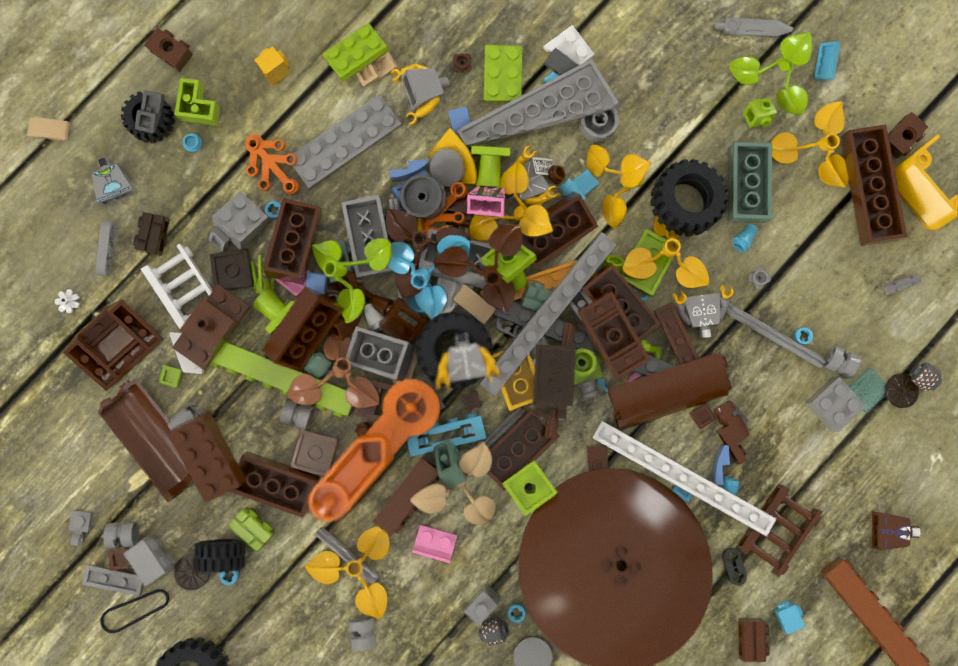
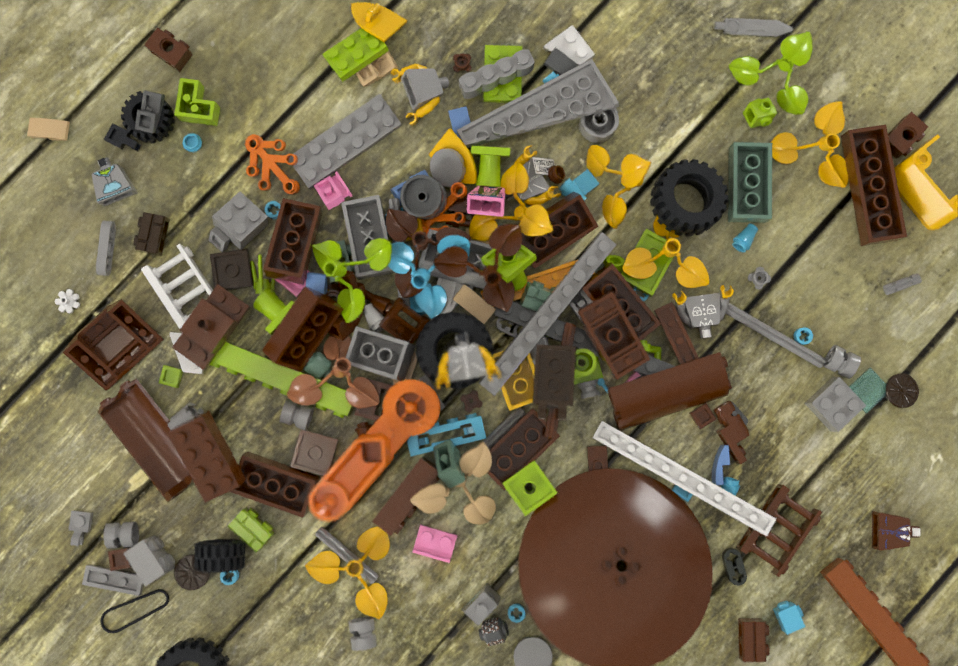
yellow brick [254,46,291,86] -> none
medium blue slope [390,159,428,182] -> none
medium azure plate [814,41,841,81] -> none
dark grey head [911,362,942,391] -> none
none -> black plate [104,123,141,151]
none -> bright pink plate [313,172,353,210]
none -> yellow shield [351,2,407,42]
none -> light grey brick [459,49,535,99]

